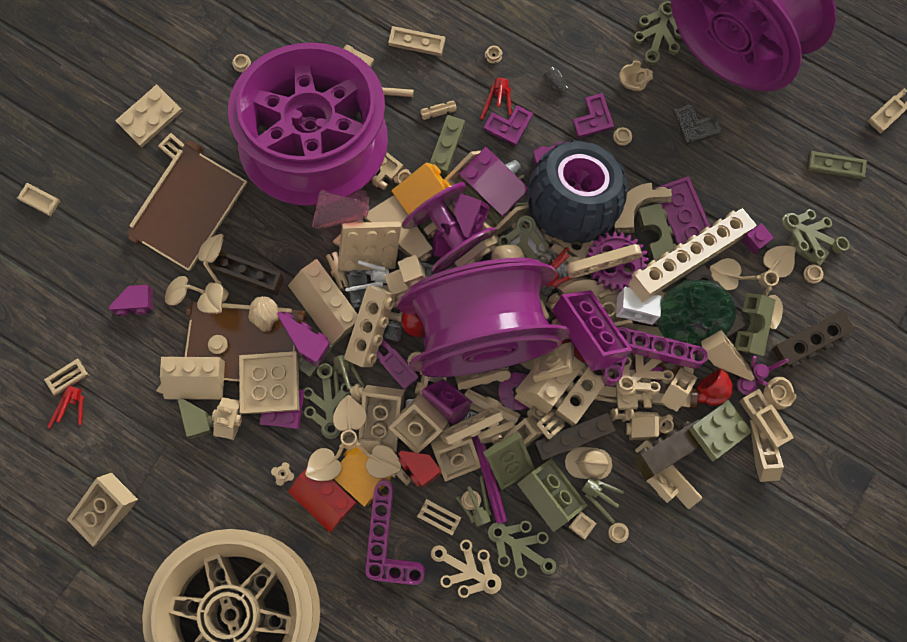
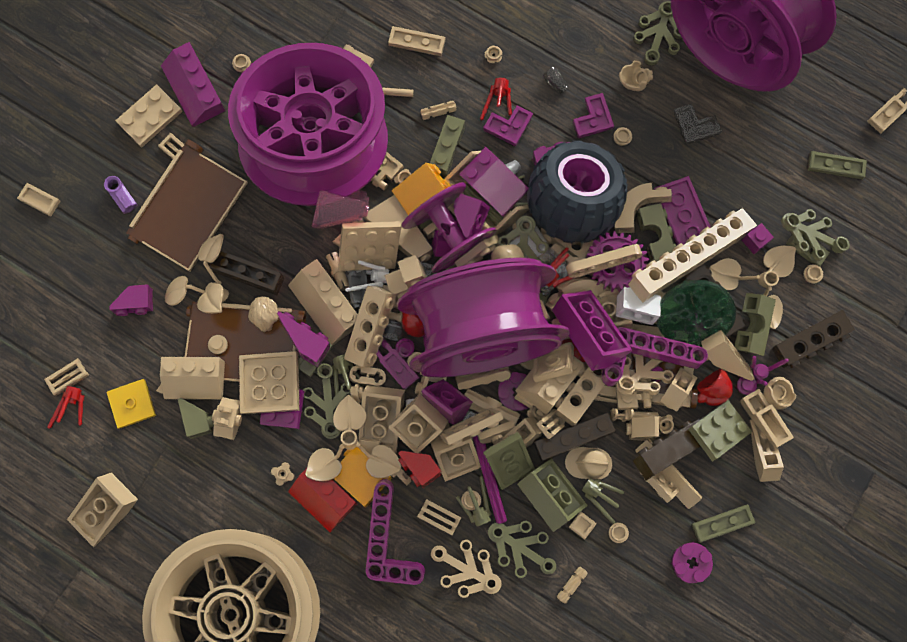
none -> medium lavender piece [104,176,137,214]
none -> yellow plate [107,379,156,429]
none -> magenta slope [161,42,225,127]
none -> tan beam [349,365,386,387]
none -> magenta plate [395,338,415,357]
none -> tan axle [557,567,587,603]
none -> magenta plate [671,543,713,583]
none -> olive tile [692,504,755,543]

